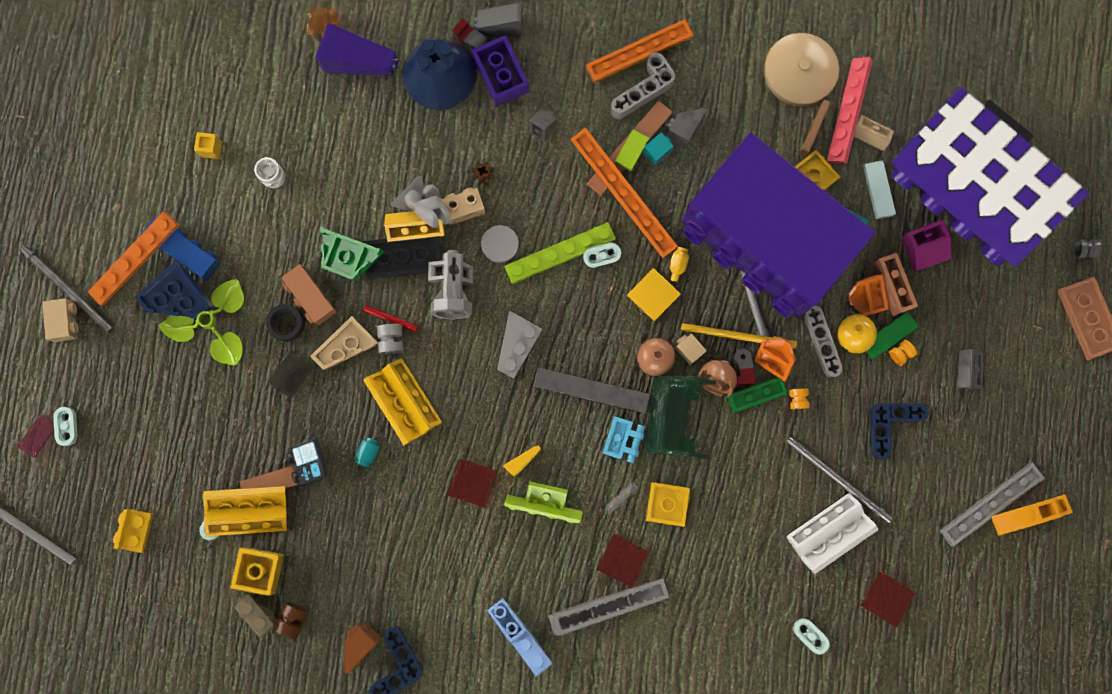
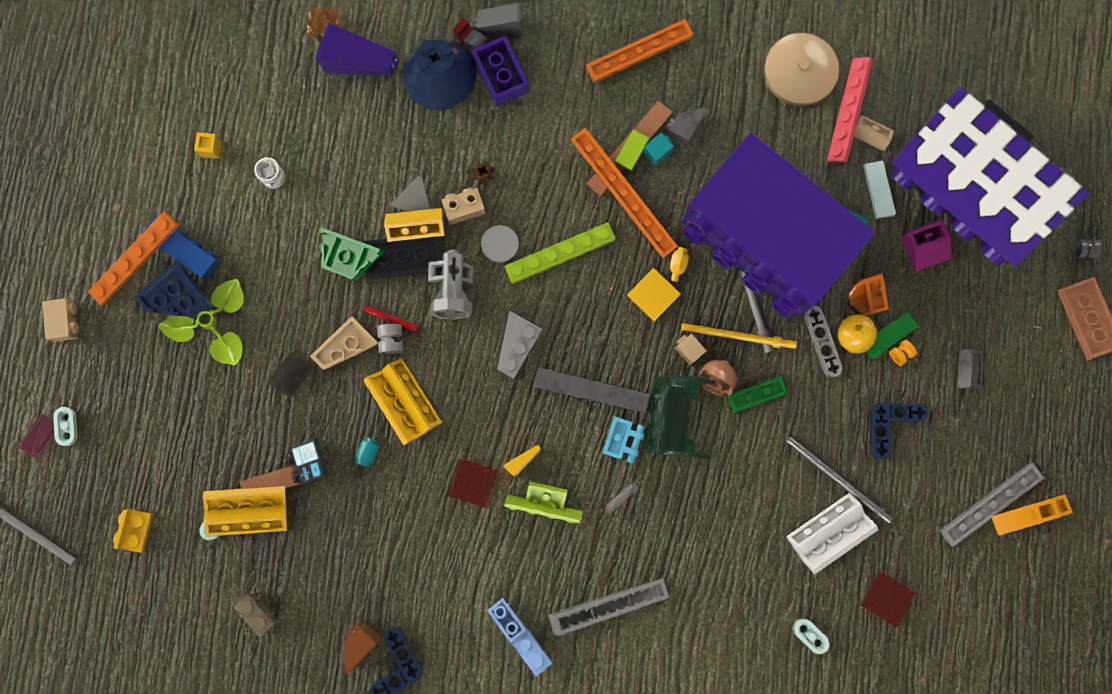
flat silver bar [18,244,114,333] -> none
yellow brick [231,547,284,596] -> none
black tyre [266,304,305,342] -> none
reddish brown wheel [273,602,309,639] -> none
nougat brick [281,264,337,326] -> none
light grey piece [405,184,451,228] -> none
flat silver slope [529,109,557,142] -> none
light aqua plate [583,242,621,268] -> none
clear red tile [596,534,648,587] -> none
light grey beam [611,53,675,119] -> none
nougat cylinder [637,338,675,377] -> none
yellow tile [646,482,690,527] -> none
leg [733,349,755,387] -> none
orange slope [754,337,796,381] -> none
light orange wheel [789,389,810,410] -> none
yellow tile [795,150,840,191] -> none
medium nougat tile [799,99,830,157] -> none
nougat brick [873,253,918,316] -> none

